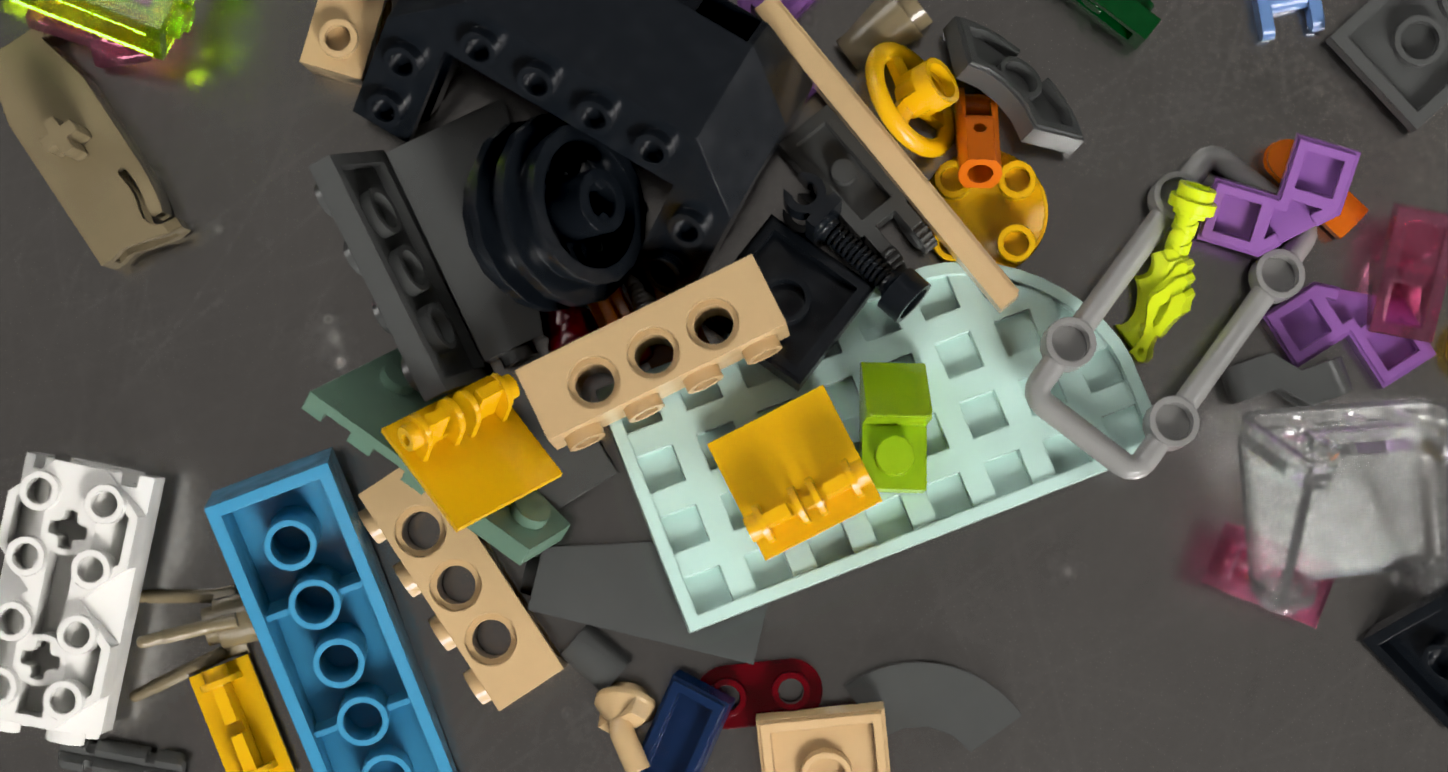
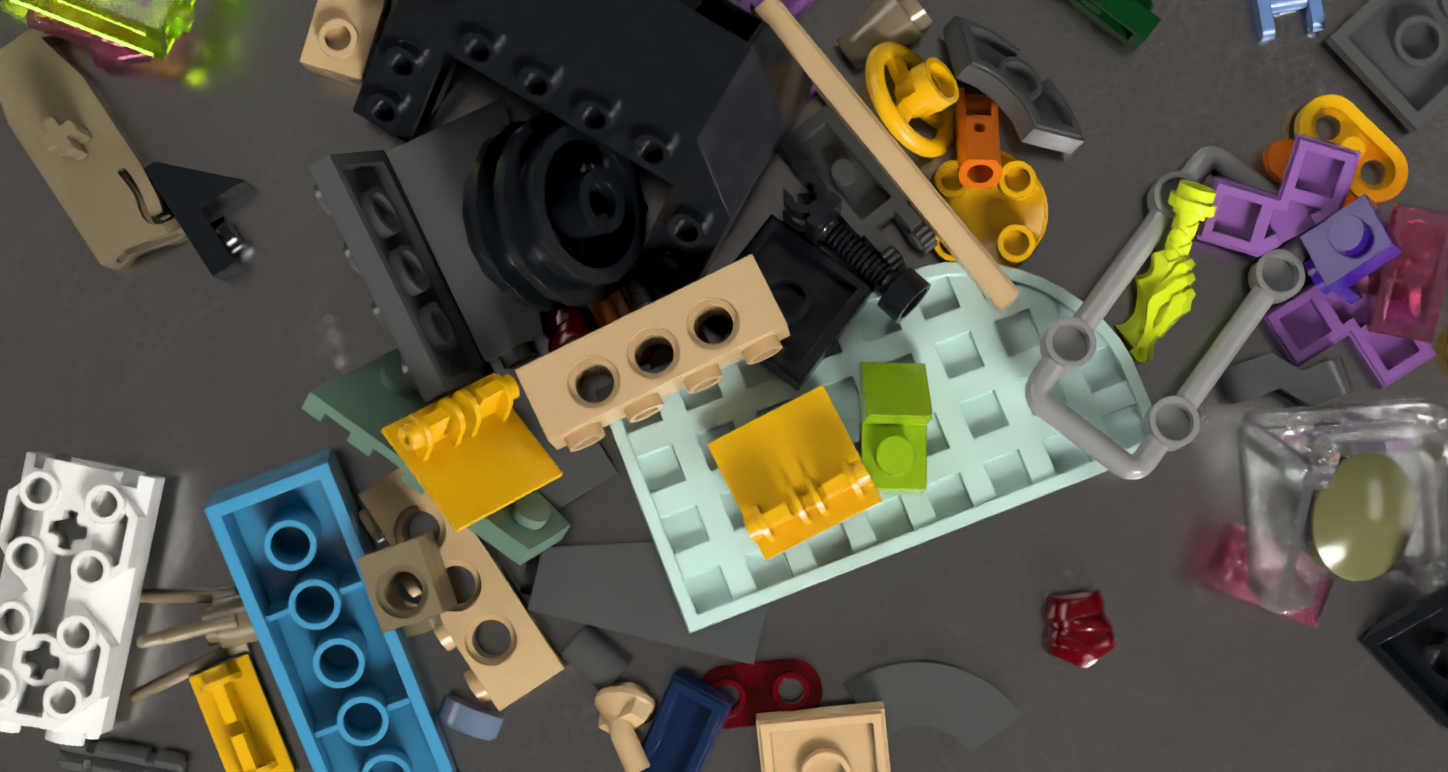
none -> black slope [144,161,253,281]
none -> dark tan brick [356,531,458,638]
none -> sand blue tile [437,694,504,741]
none -> dark red arm [1045,589,1116,668]
none -> yellow plate [1294,94,1408,204]
none -> bracket [1300,194,1403,305]
none -> olive dish [1309,452,1415,581]

